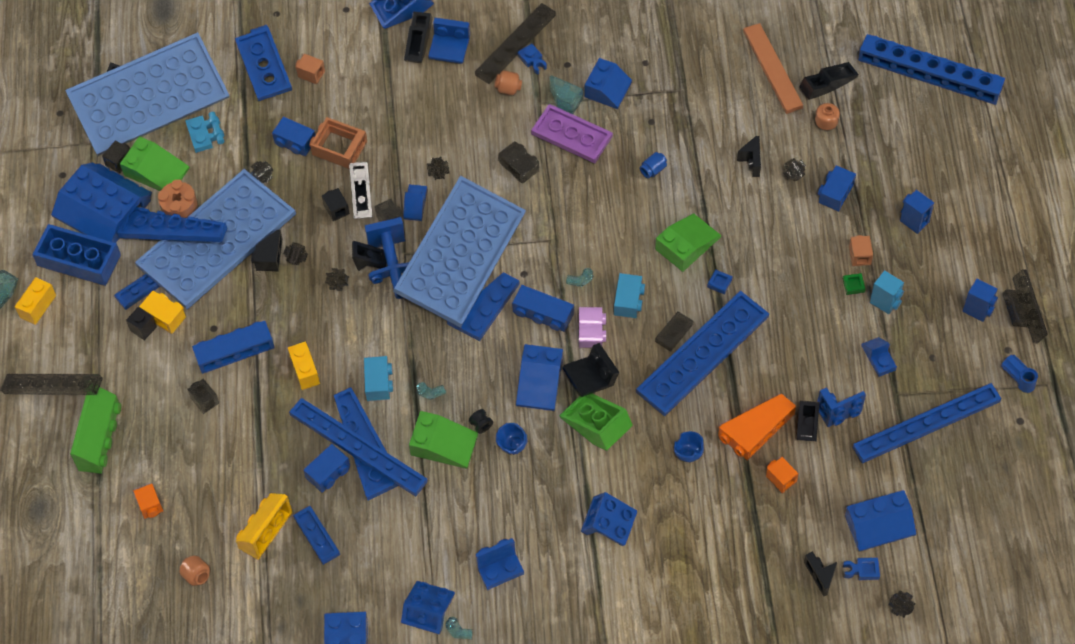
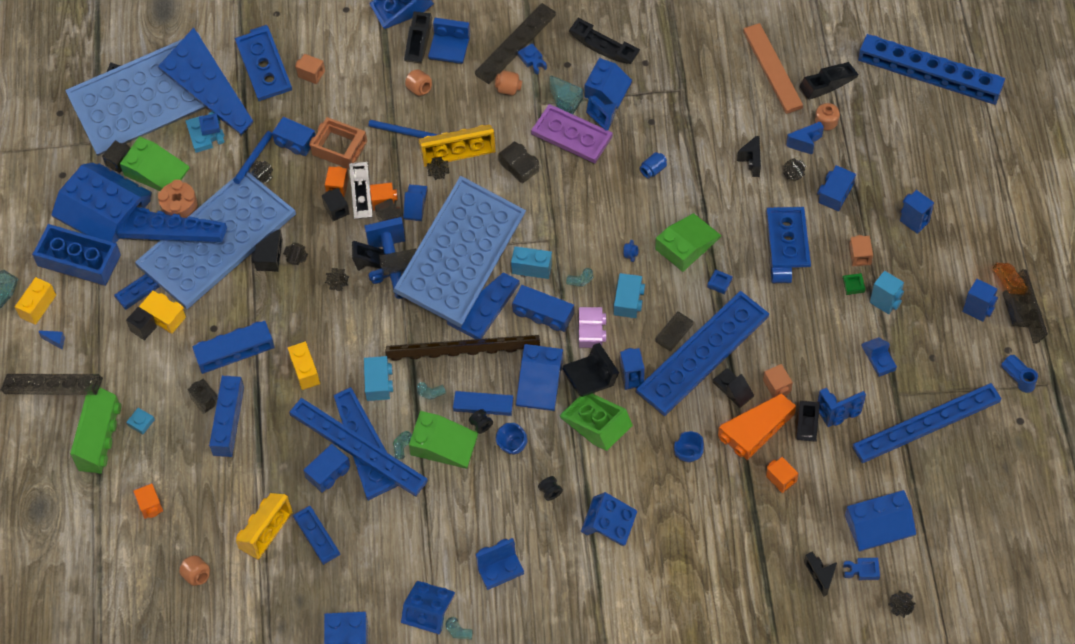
none -> blue piece [39,330,65,350]
none -> dark azure plate [126,408,155,435]
none -> blue wing [158,27,253,136]
none -> blue plate [199,113,220,136]
none -> blue brick [209,375,244,457]
none -> blue bar [233,131,273,184]
none -> orange brick [325,166,349,197]
none -> blue bar [368,120,439,138]
none -> orange brick [370,182,398,211]
none -> clear smoke plate [379,248,417,275]
none -> dark brown plate [385,335,540,361]
none -> clear light blue arm [393,431,412,460]
none -> nougat head [405,69,432,96]
none -> yellow slope [419,125,496,167]
none -> blue tile [453,391,514,416]
none -> dark azure brick [511,246,552,279]
none -> black wheel [538,476,563,501]
none -> black slope [569,17,640,64]
none -> blue slope [586,96,617,131]
none -> blue brick [620,348,645,390]
none -> blue plate [624,240,639,262]
none -> black slope [713,368,754,408]
none -> nougat brick [763,364,793,398]
none -> blue hinge [766,207,811,283]
none -> blue slope [786,122,824,154]
none -> clear orange plate [993,262,1028,295]

